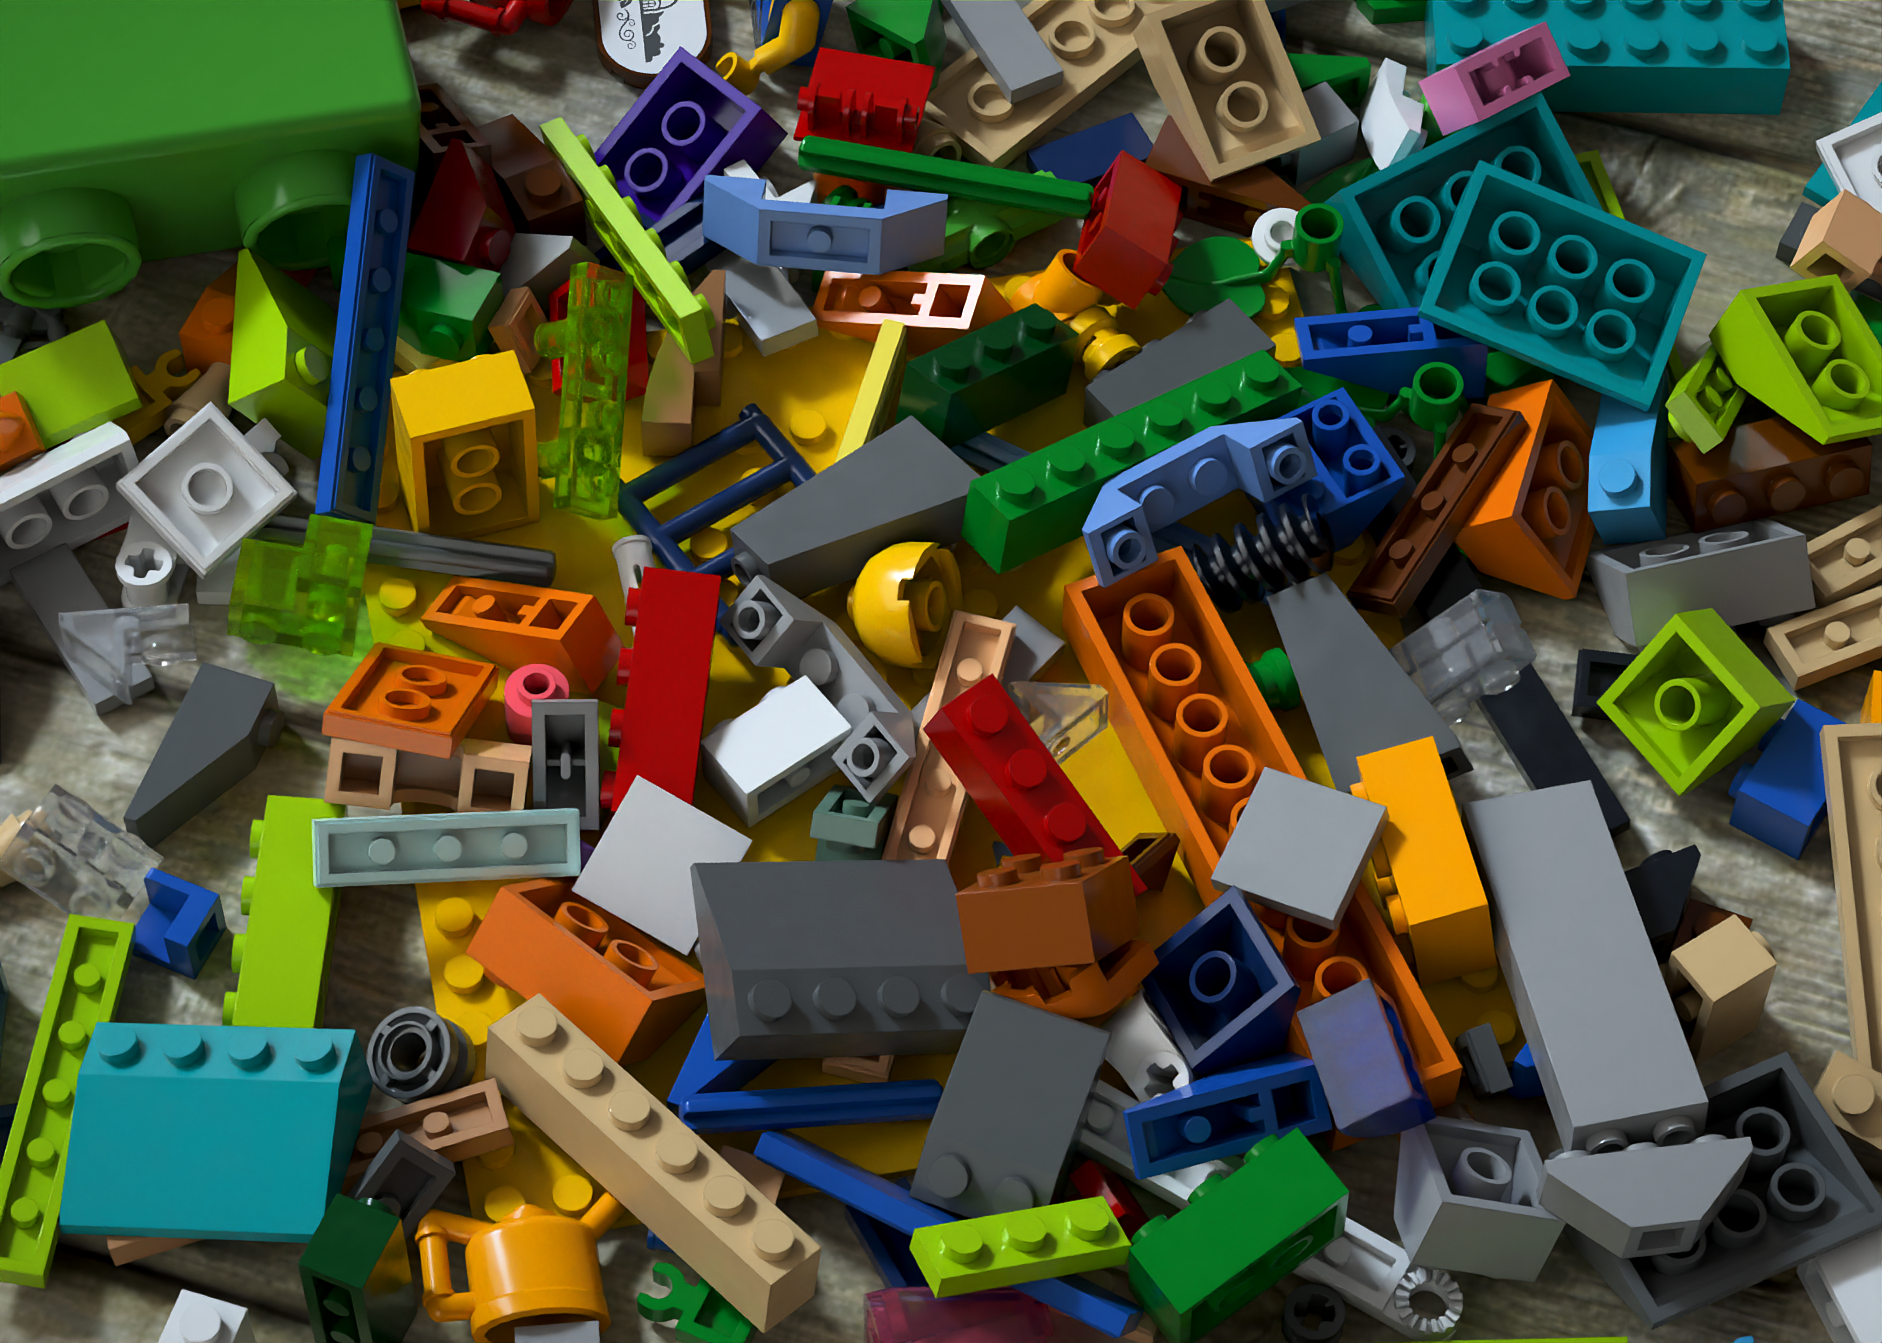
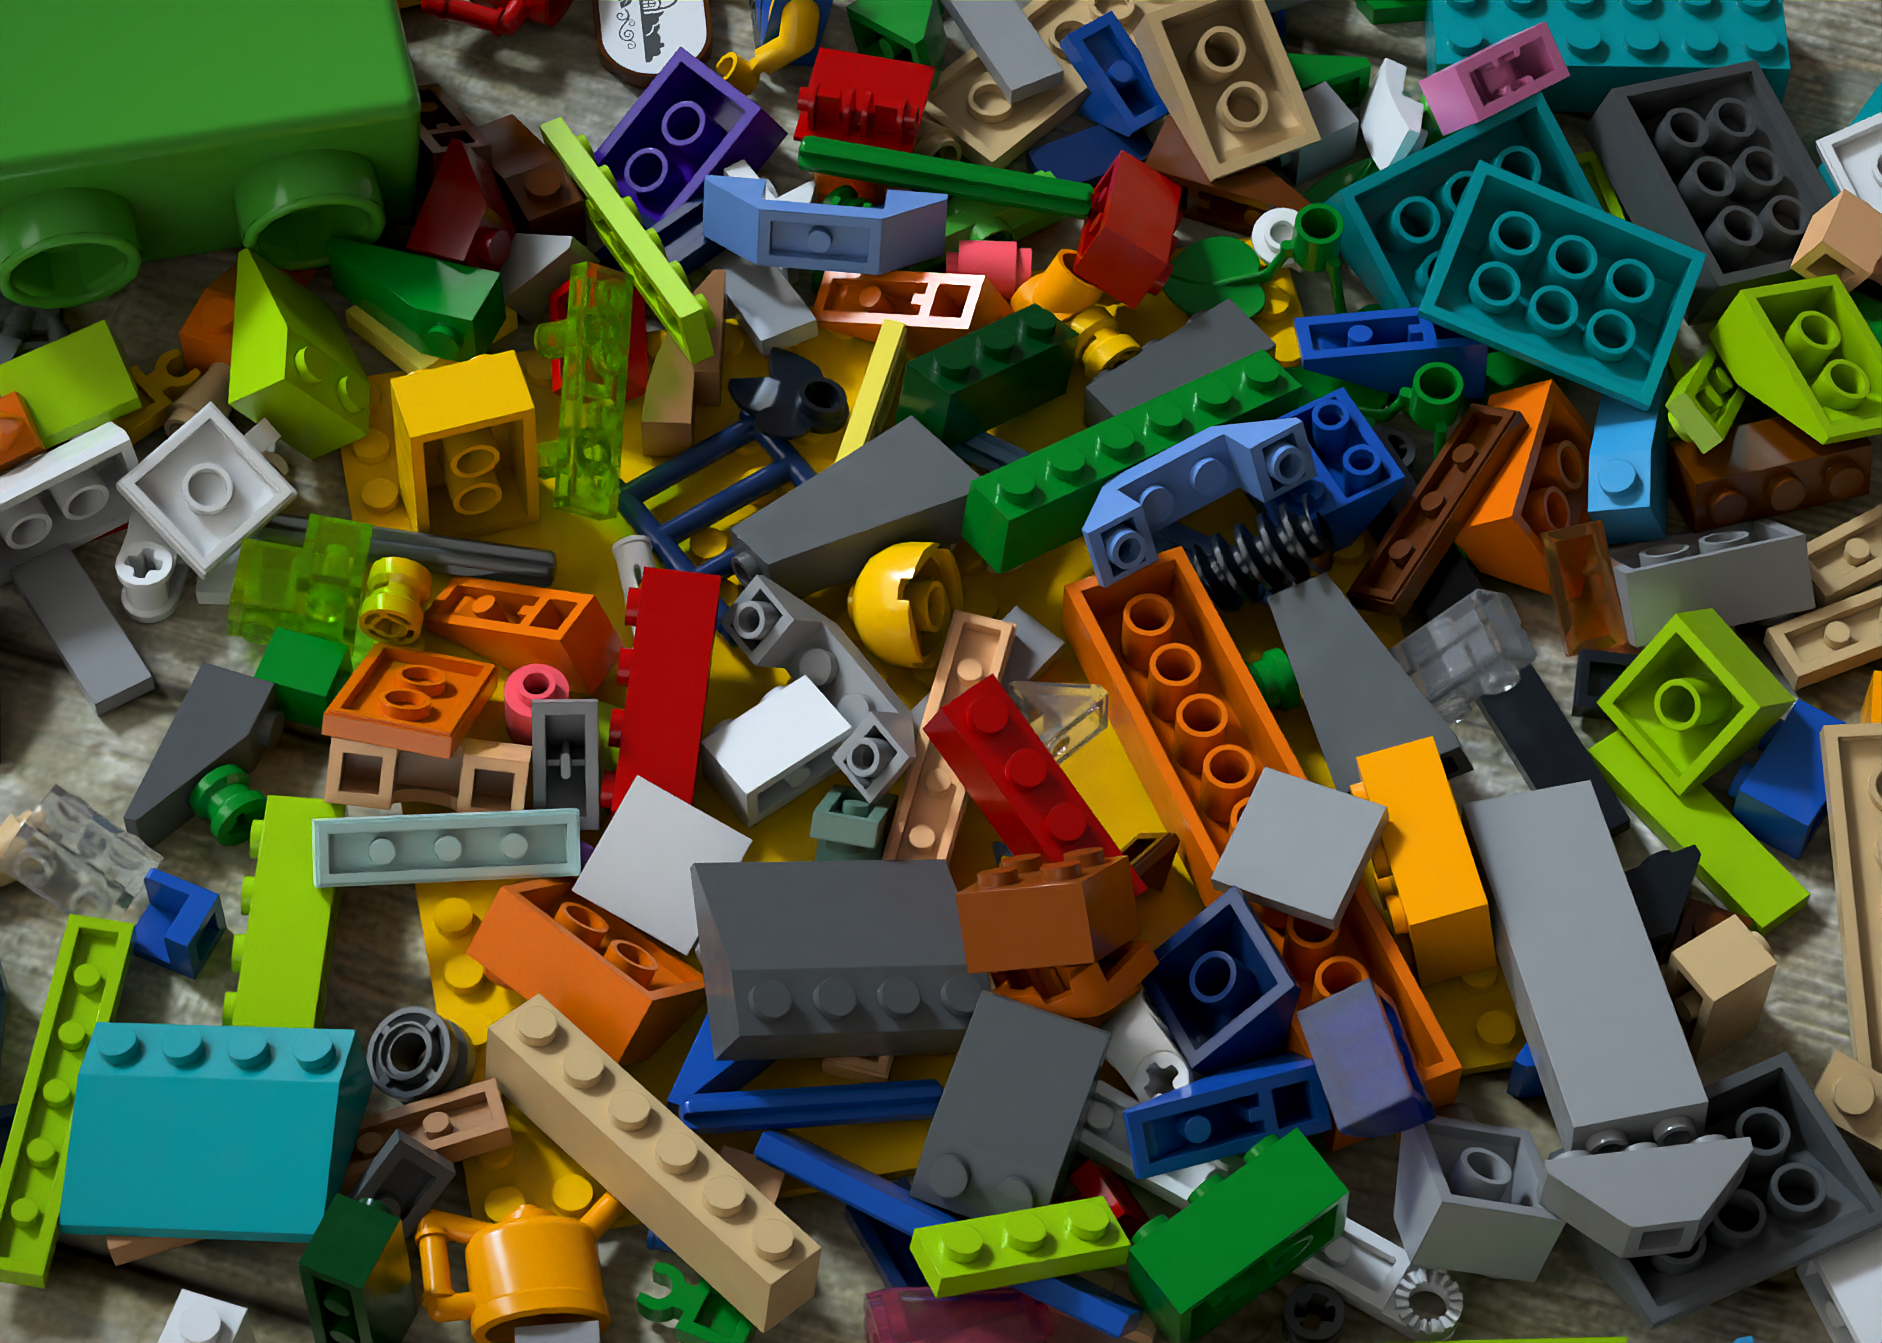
clear slope [59,603,197,705] -> none
blue tile [315,153,415,526] -> none
light nougat tile [487,287,551,374] -> none
dark grey tile [1454,1022,1514,1101] -> none
none -> green wheel [189,764,267,846]
none -> green brick [254,626,354,729]
none -> yellow wheel [358,557,433,645]
none -> black plate [728,347,849,440]
none -> coral brick [946,240,1032,302]
none -> blue slope [1059,10,1170,137]
none -> clear orange slope [1538,519,1629,657]
none -> dark grey slope [1583,60,1833,326]
none -> lime tile [1587,729,1811,936]

